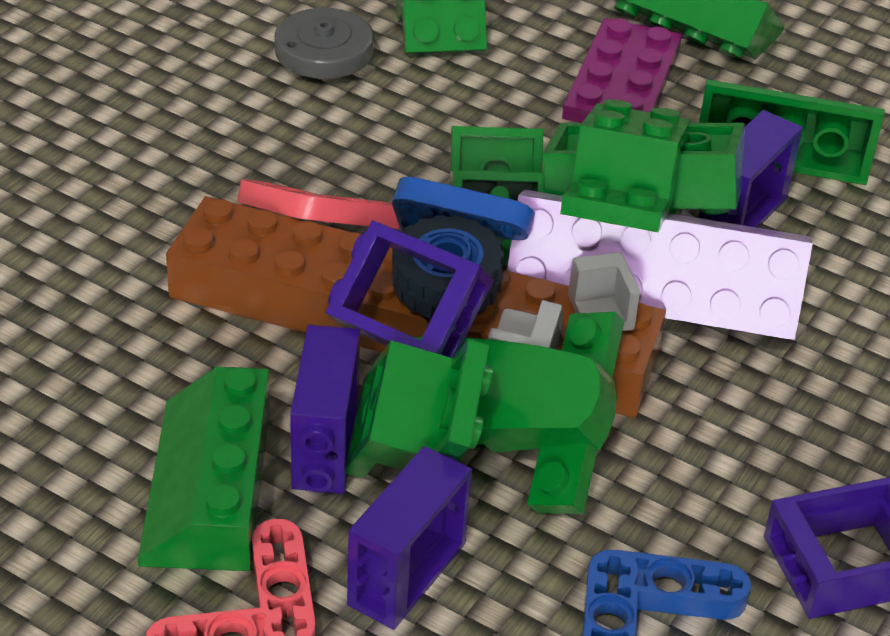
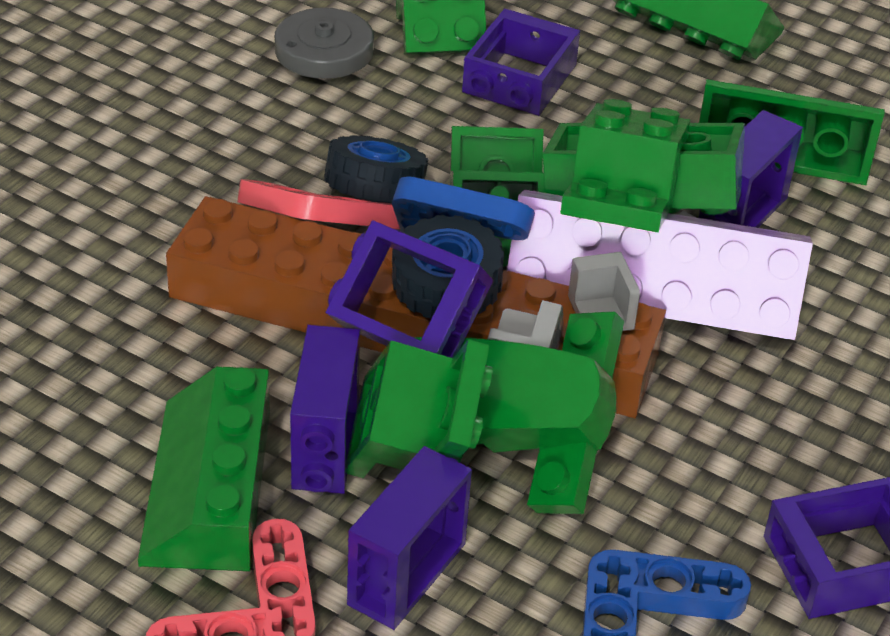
magenta plate [562,17,682,123] -> none
none -> black wheel [324,135,429,204]
none -> dark purple window [462,8,580,116]

